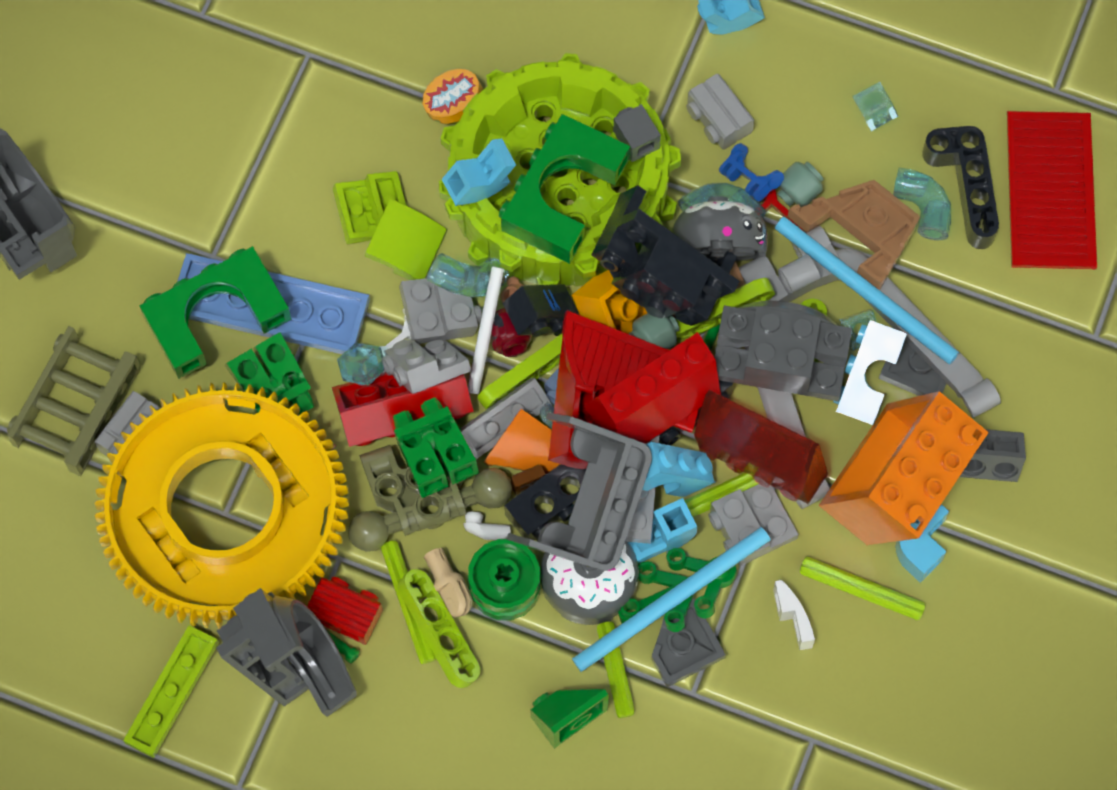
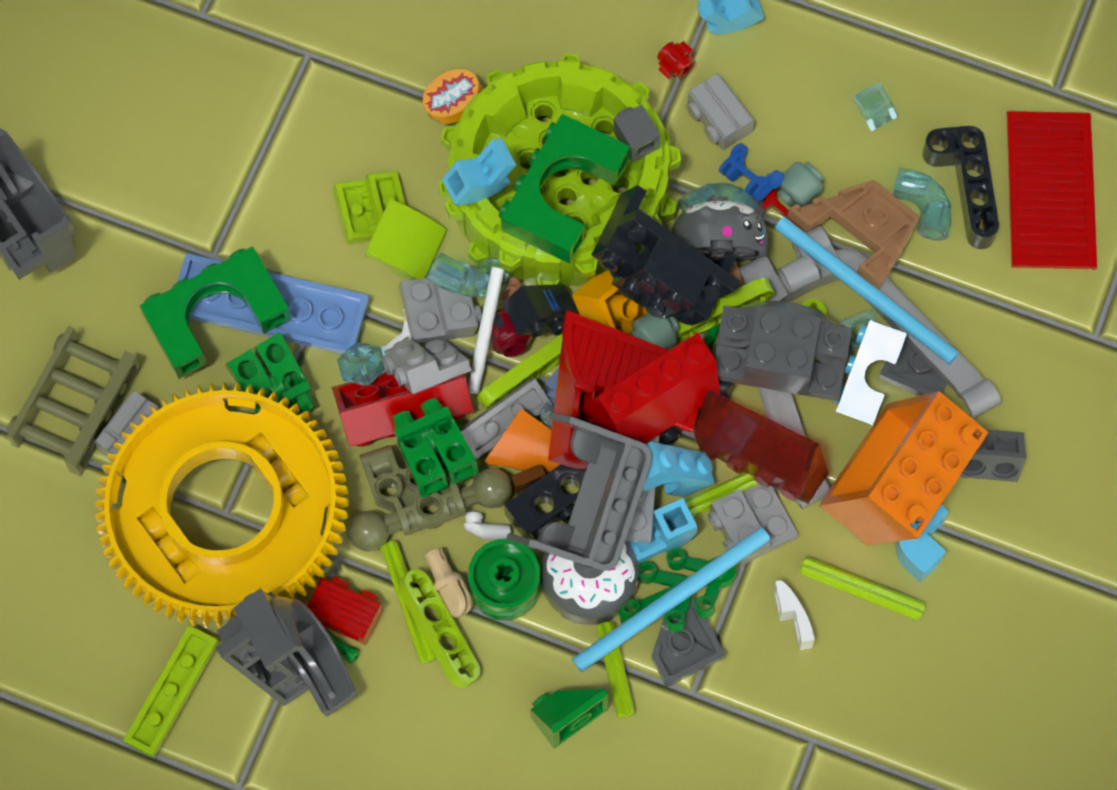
none -> red gear [657,41,695,79]

